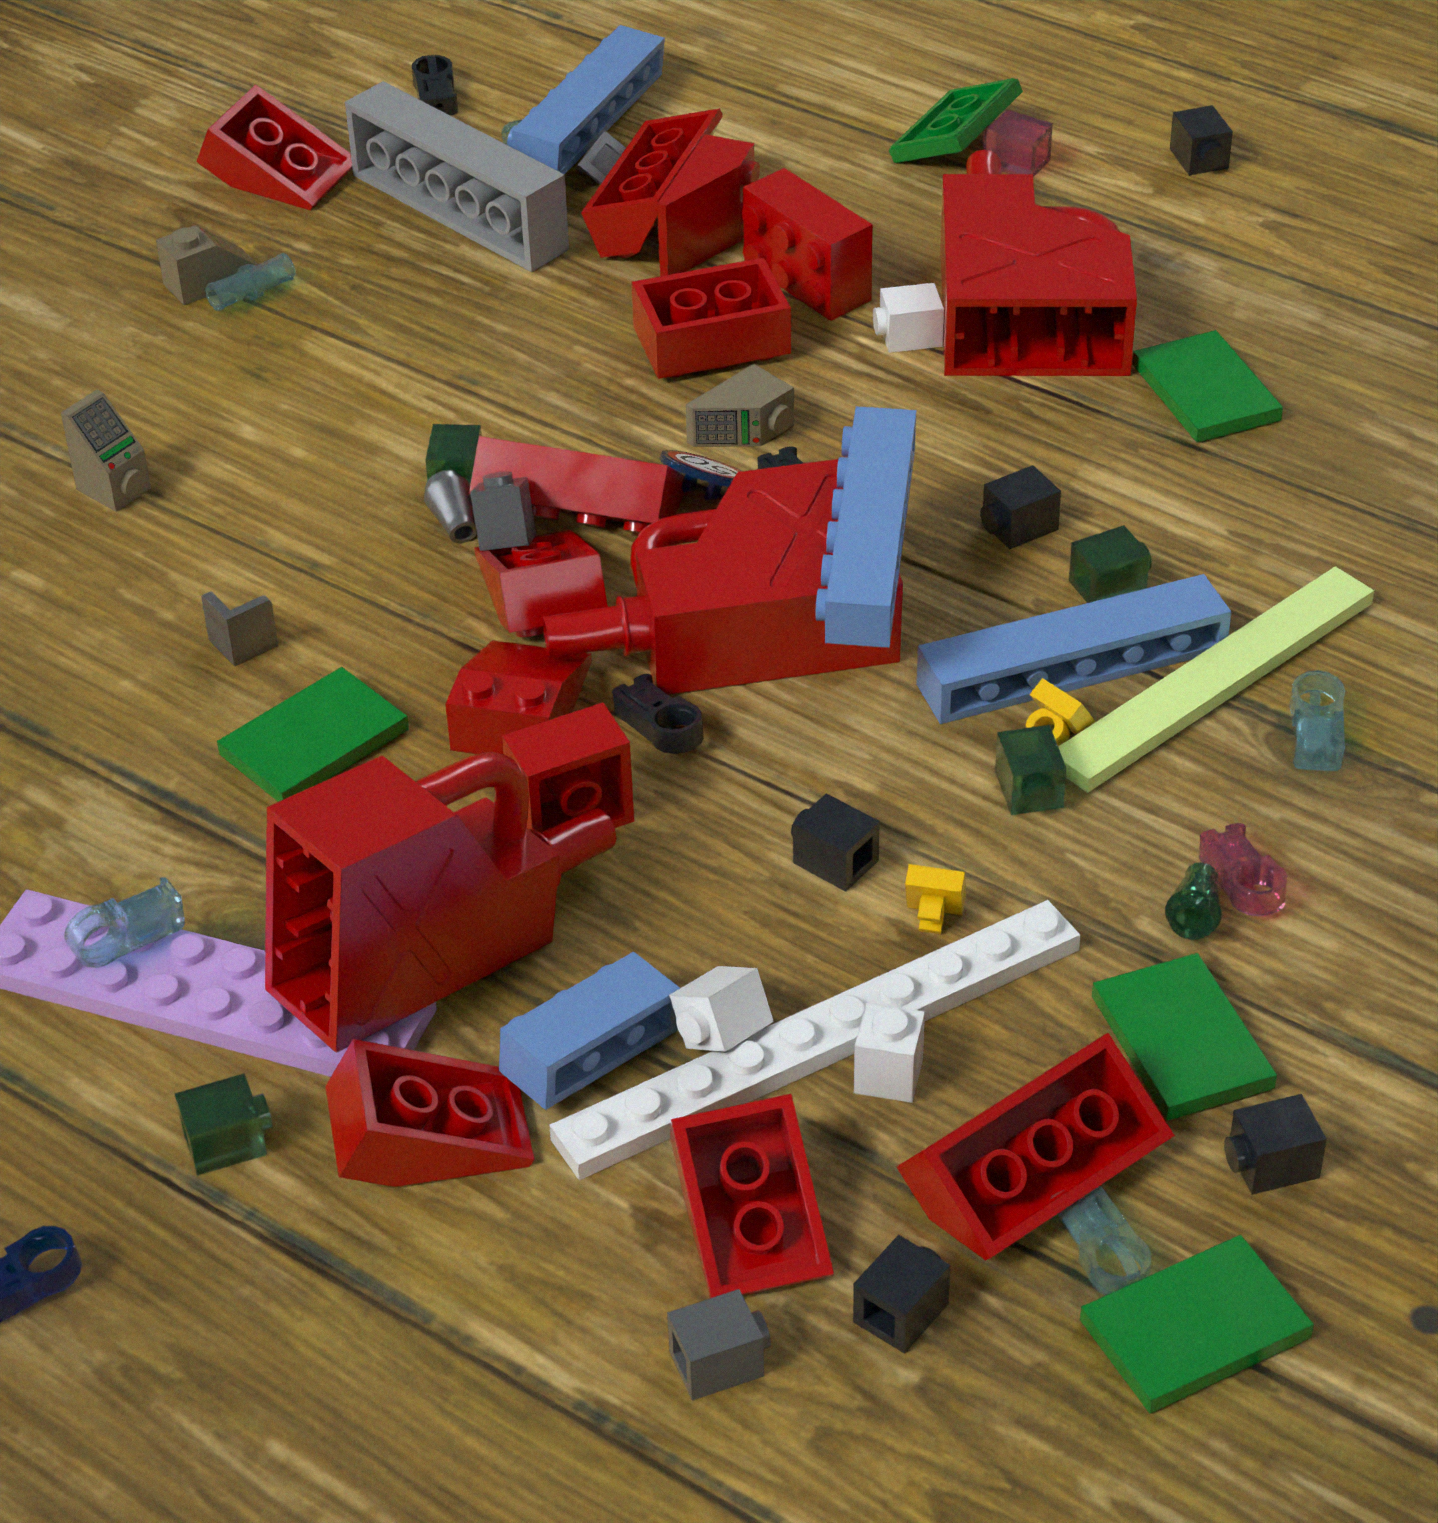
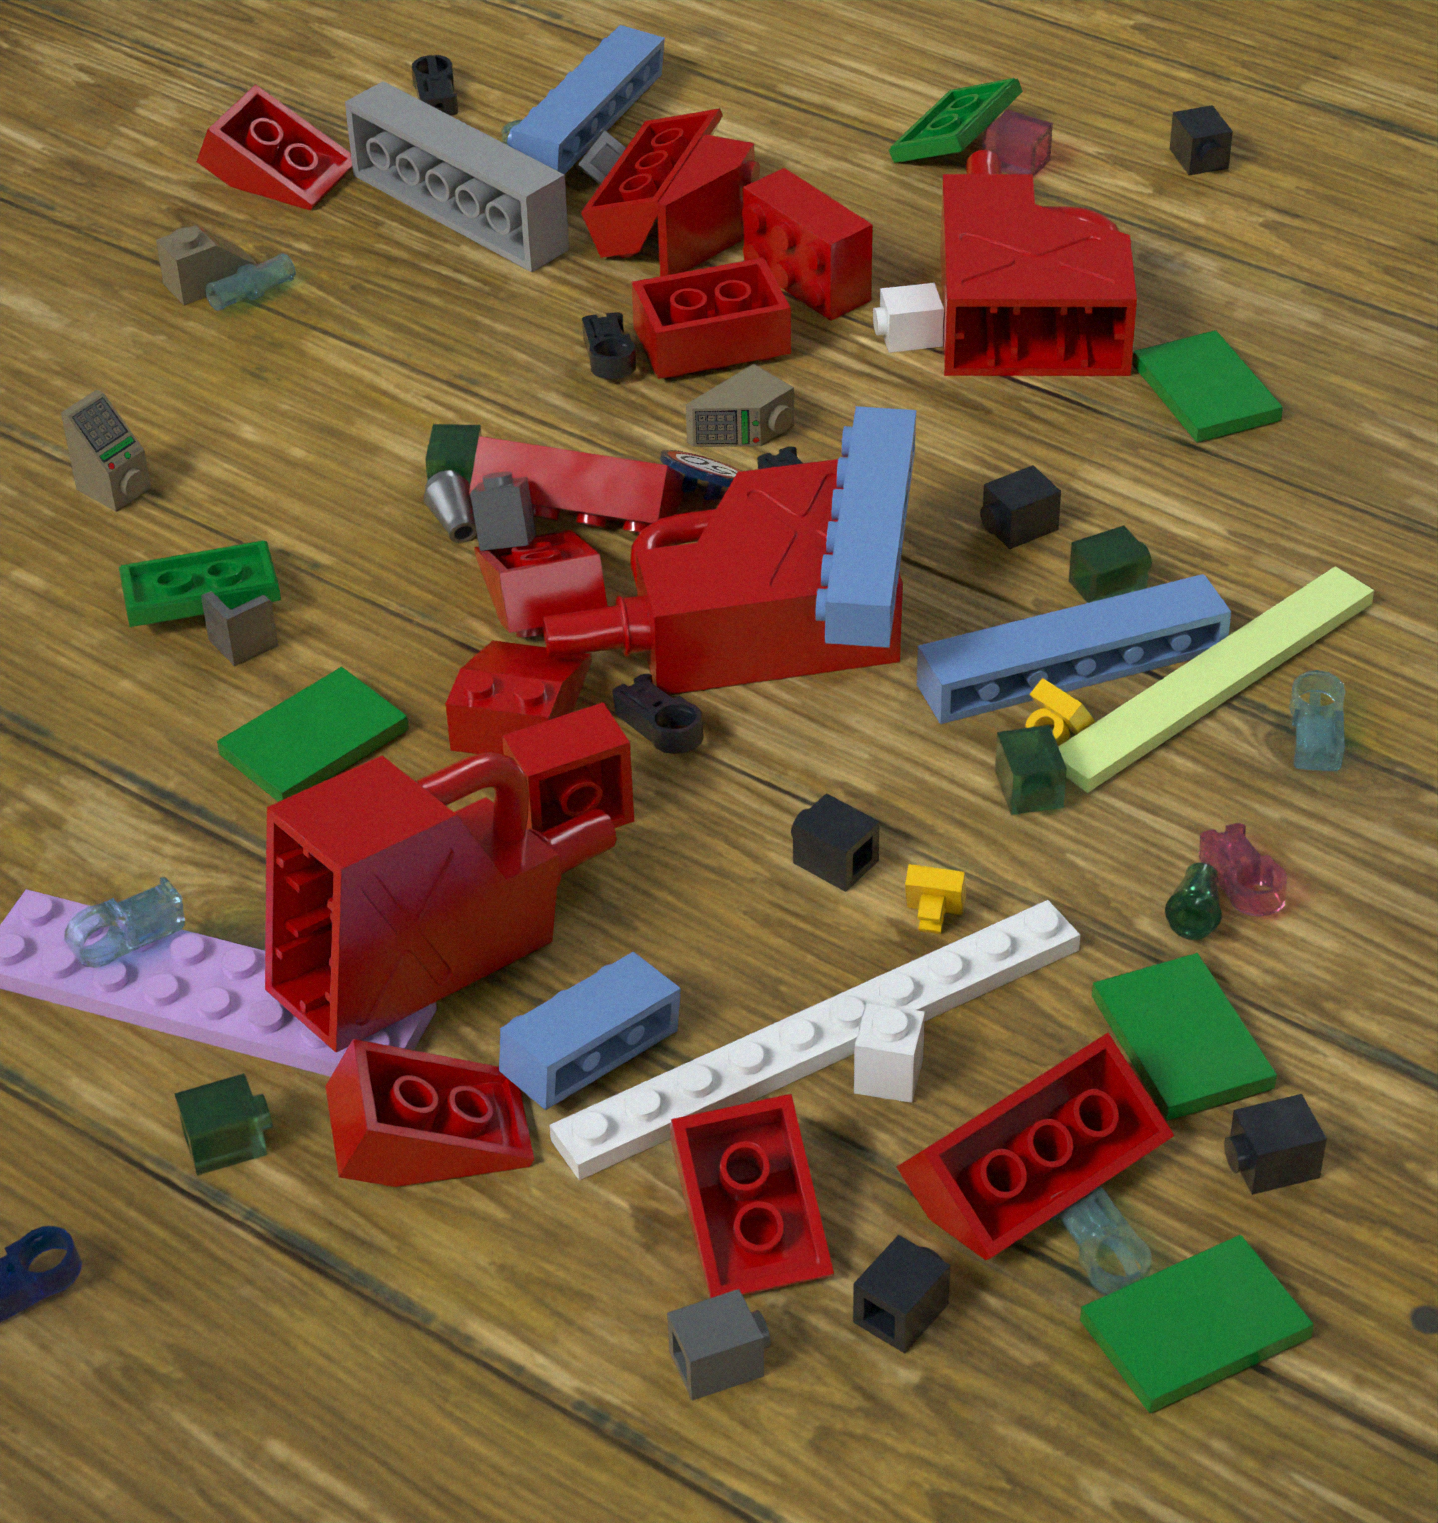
white brick [669,966,774,1052] -> none
none -> green tile [119,540,281,627]
none -> black piece [582,312,636,379]

